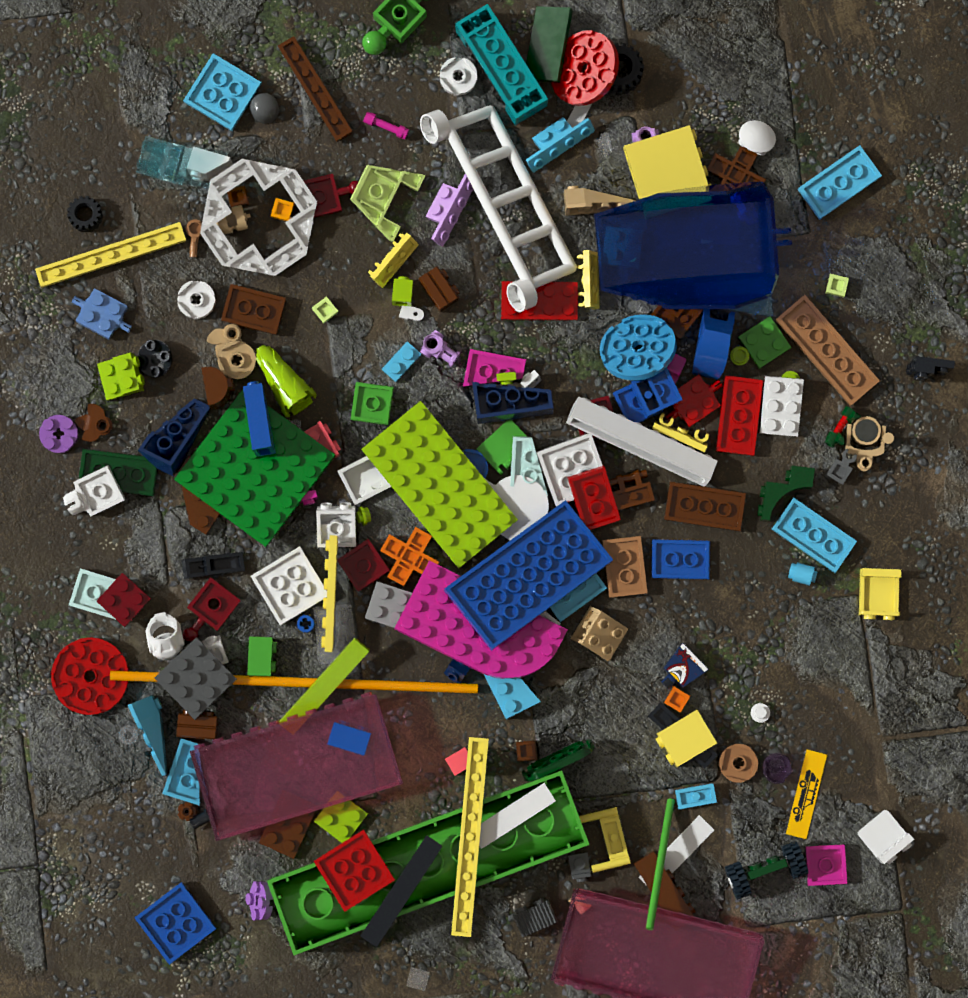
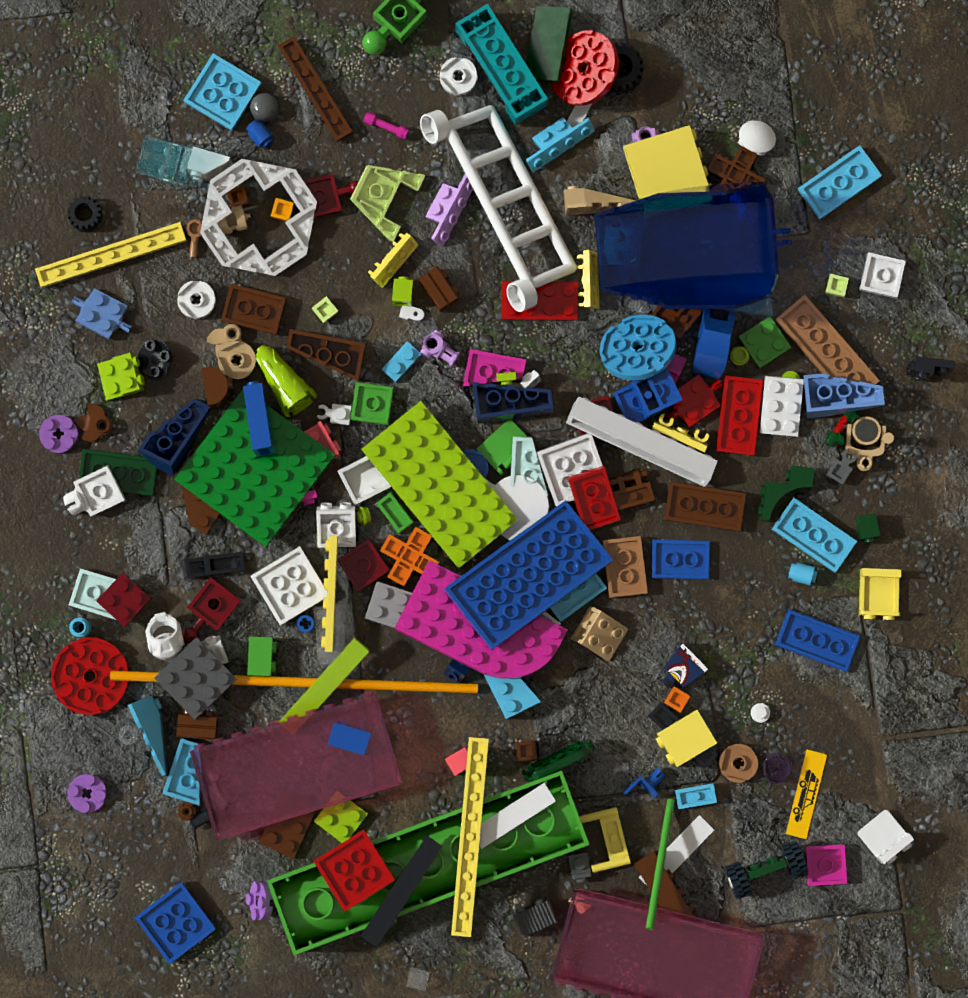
none -> medium lavender plate [67,774,107,813]
none -> medium azure brick [69,618,91,638]
none -> blue brick [246,120,274,148]
none -> reddish brown wedge [286,329,366,381]
none -> white plate [317,404,352,426]
none -> bright green tile [376,492,414,534]
none -> blue bracket [623,768,666,798]
none -> blue tile [775,609,861,672]
none -> medium blue wedge [804,373,885,418]
none -> dark green brick [854,513,880,543]
none -> white plate [859,252,906,299]

